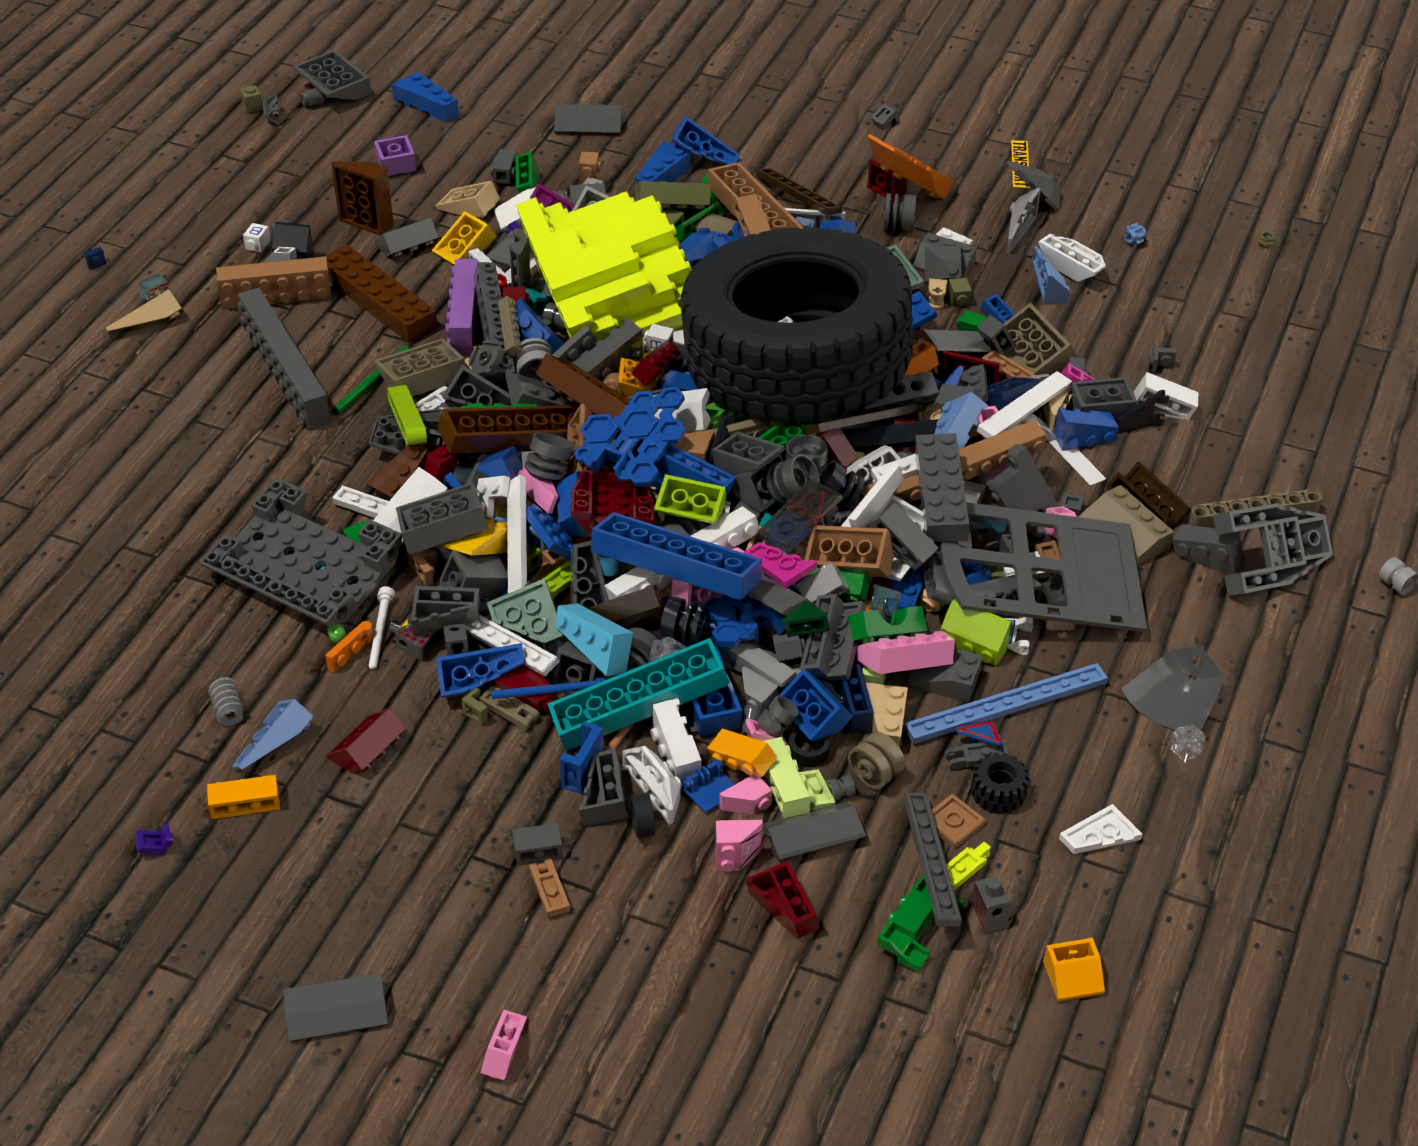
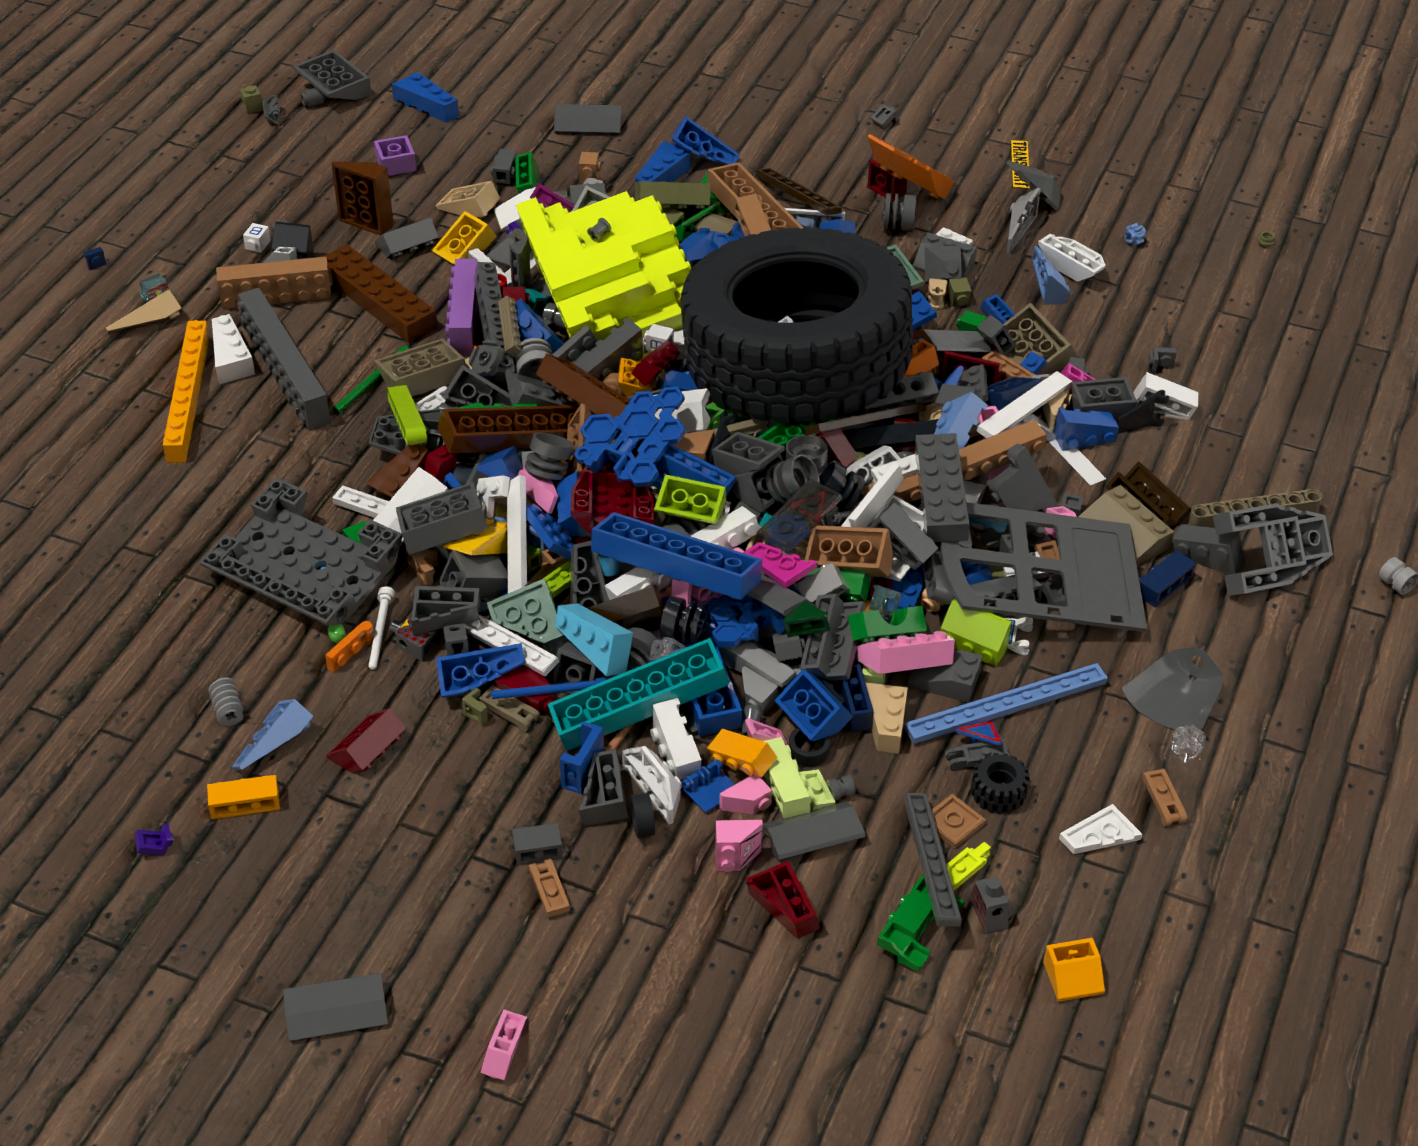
dark grey wheel [758,695,799,738] -> none
dark tan wheel [848,732,905,790] -> none
none -> light orange brick [163,320,210,463]
none -> white wedge [212,314,255,385]
none -> dark grey bush [587,218,612,242]
none -> blue plate [1020,351,1047,375]
none -> dark blue brick [1139,550,1196,608]
none -> medium nougat plate [1142,769,1187,826]

